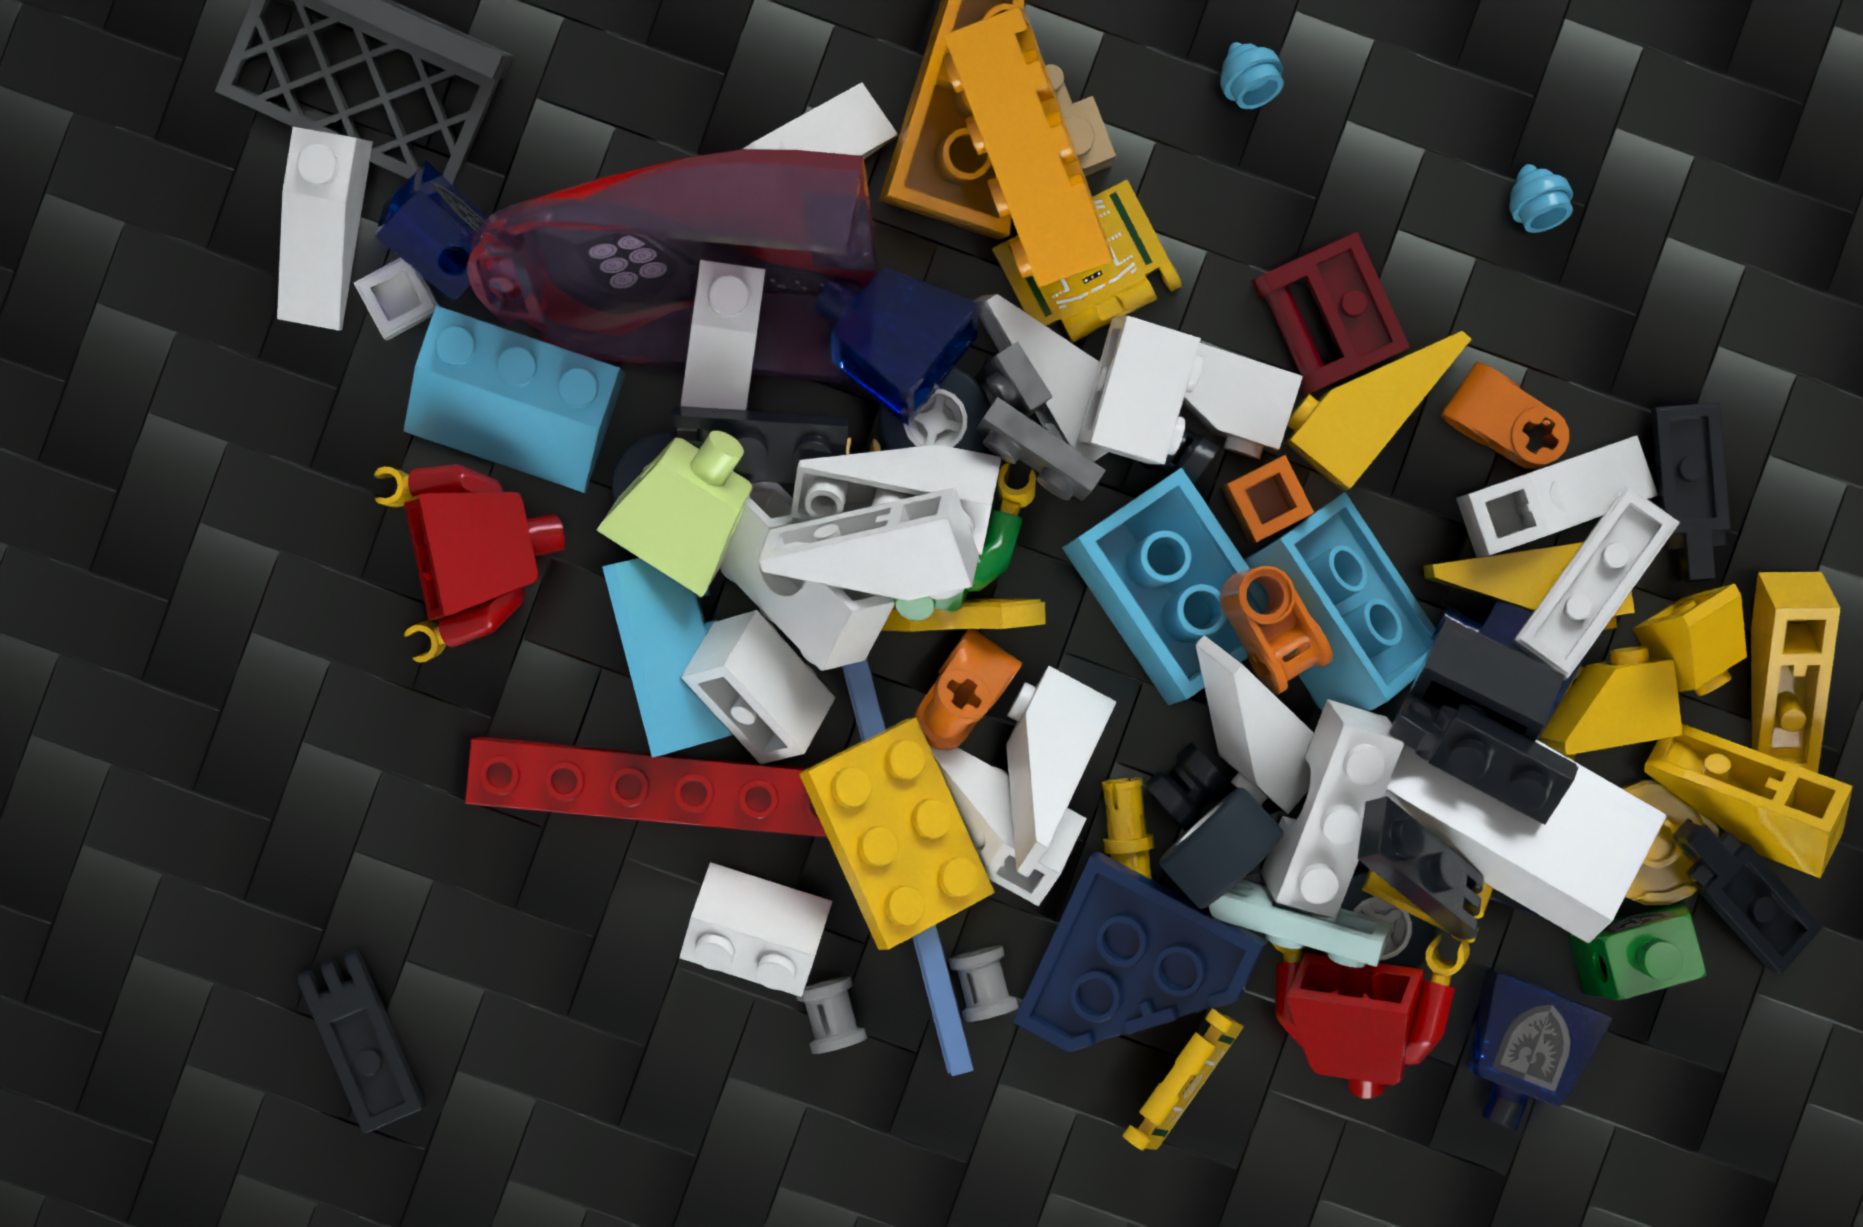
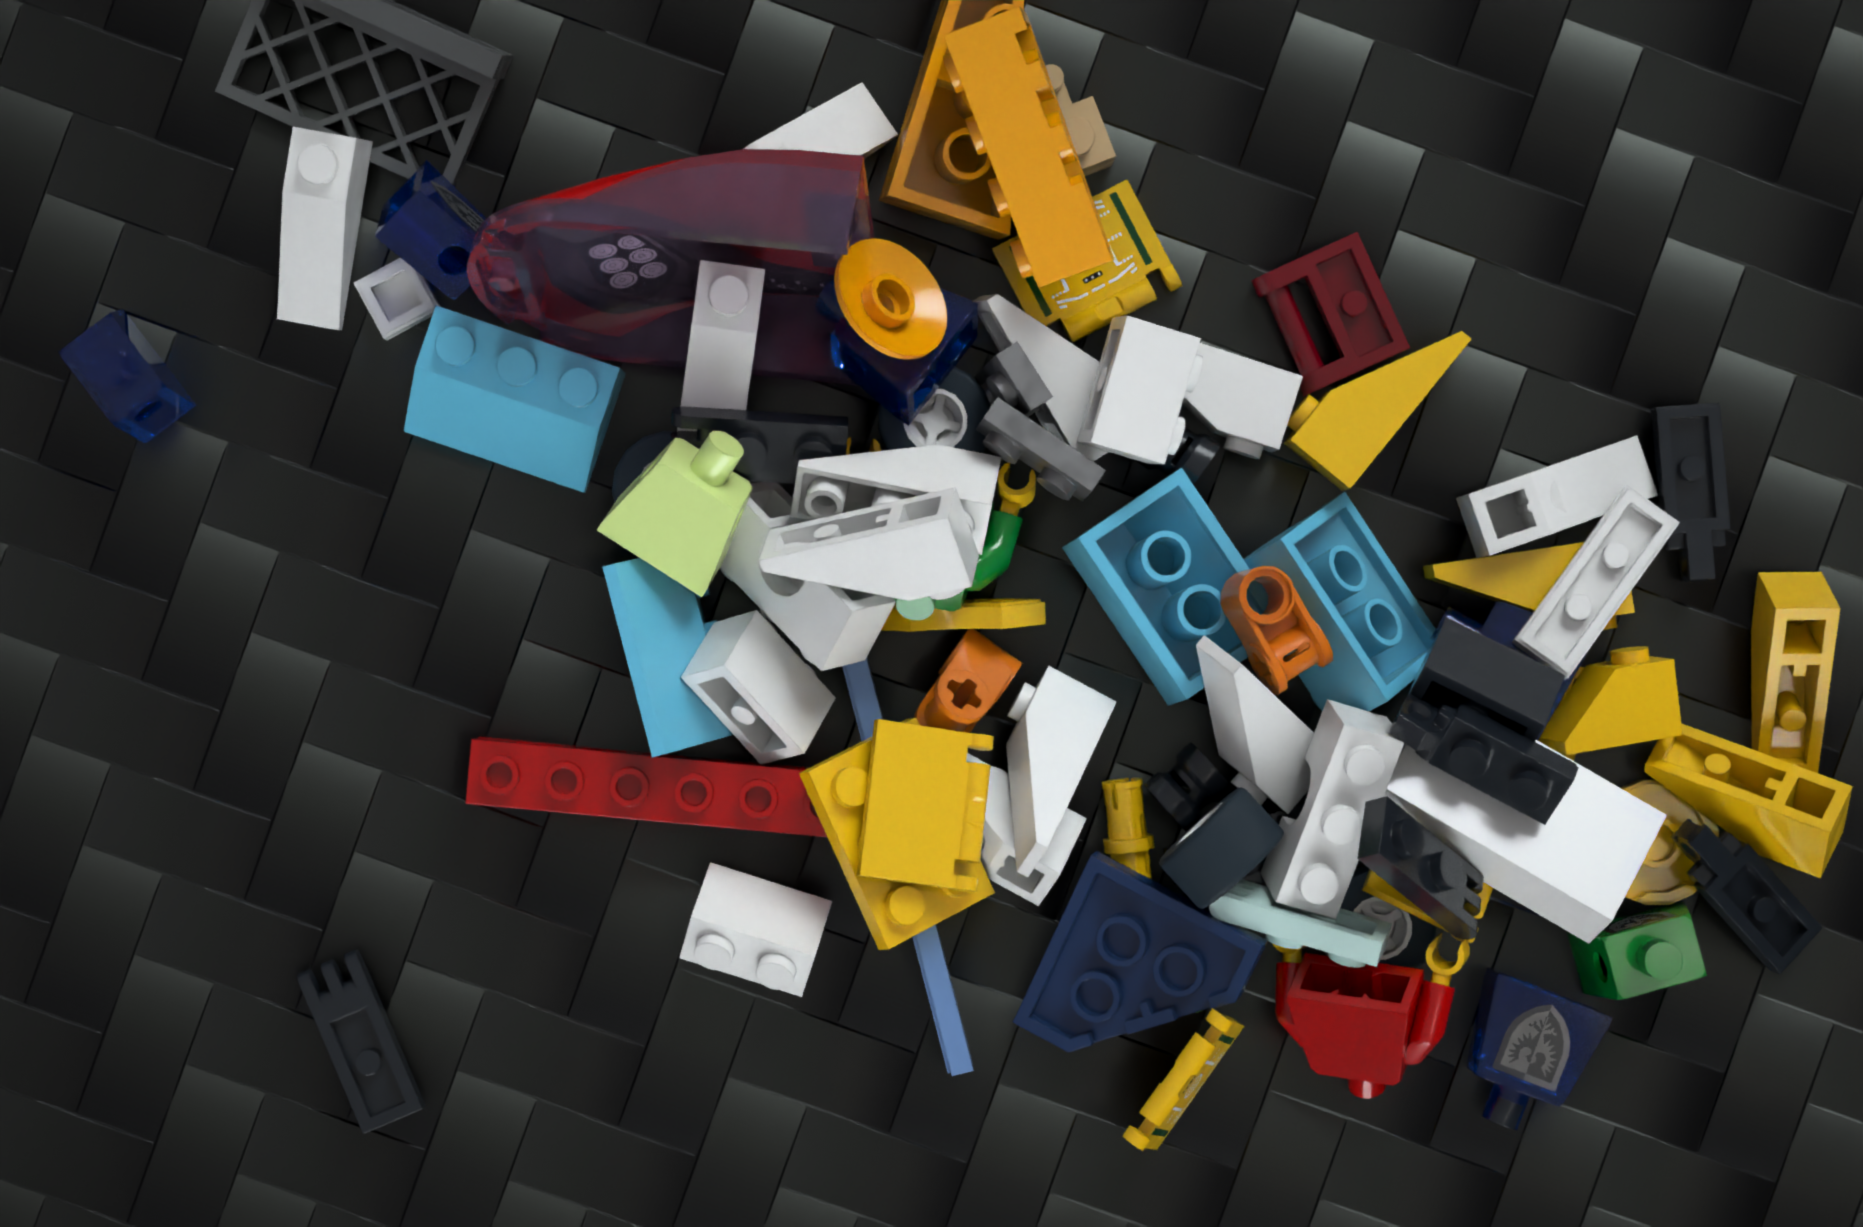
red torso [374,464,565,663] -> none
light grey bush [796,976,867,1054] -> none
light grey bush [948,945,1019,1022] -> none
medium azure plate [1220,42,1284,109] -> none
orange brick [1220,455,1314,544] -> none
orange piece [1441,362,1569,469] -> none
medium azure plate [1509,164,1573,233] -> none
yellow slope [1632,583,1747,696] -> none
none -> clear blue torso [59,309,196,444]
none -> light orange dish [834,238,947,360]
none -> yellow piece [856,719,994,892]

